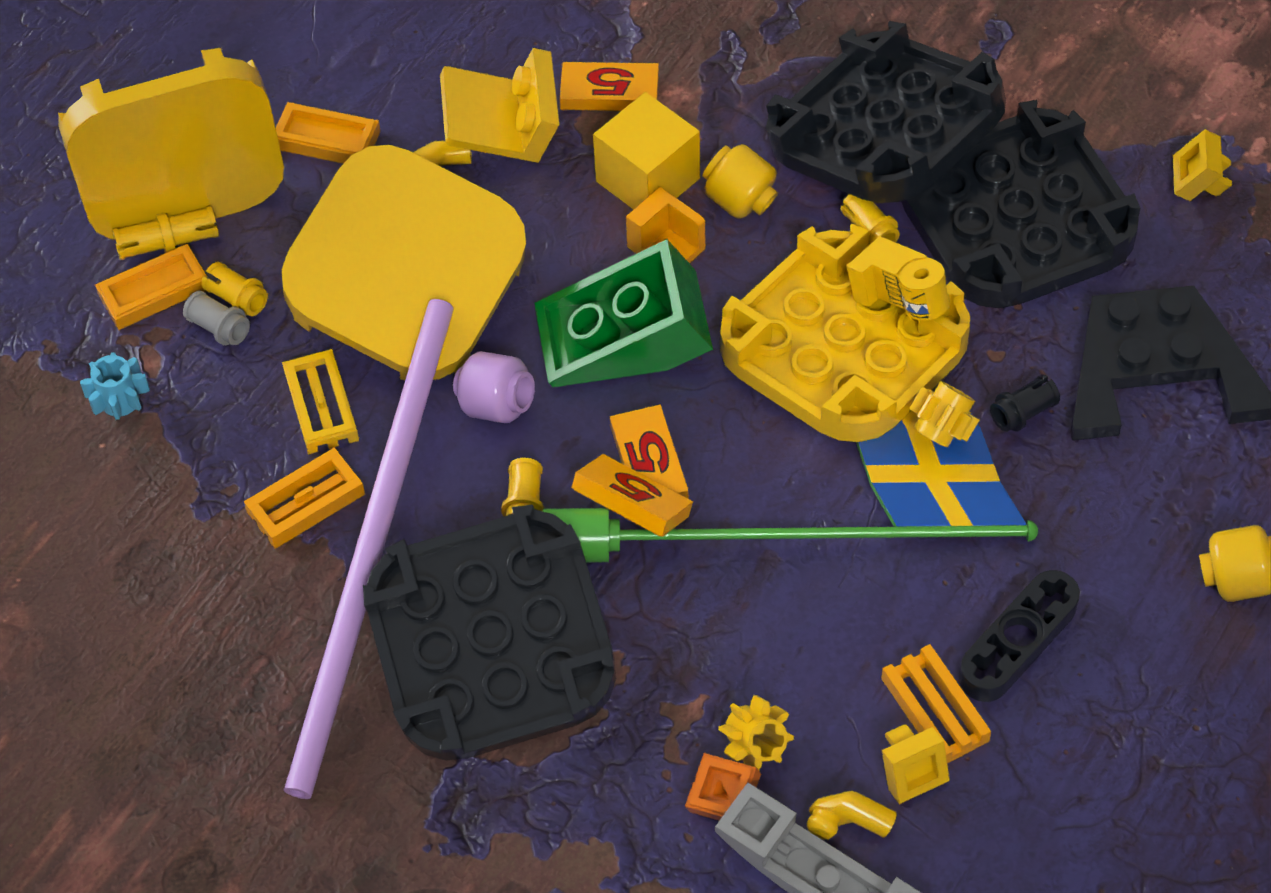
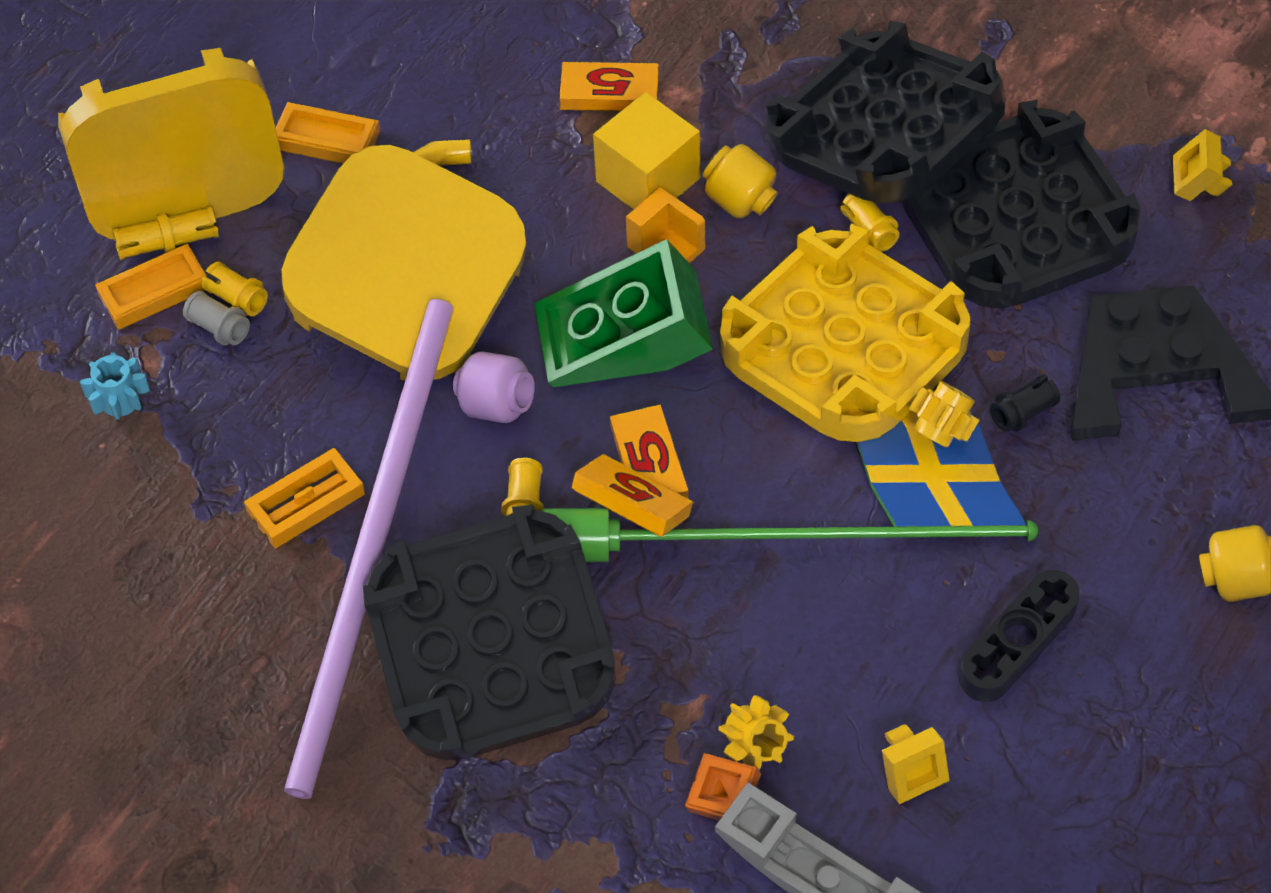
yellow tile [282,349,359,455] -> none
yellow bracket [440,48,559,163] -> none
yellow arm [807,791,897,840] -> none
yellow leg [847,236,950,321] -> none
light orange tile [881,644,991,764] -> none

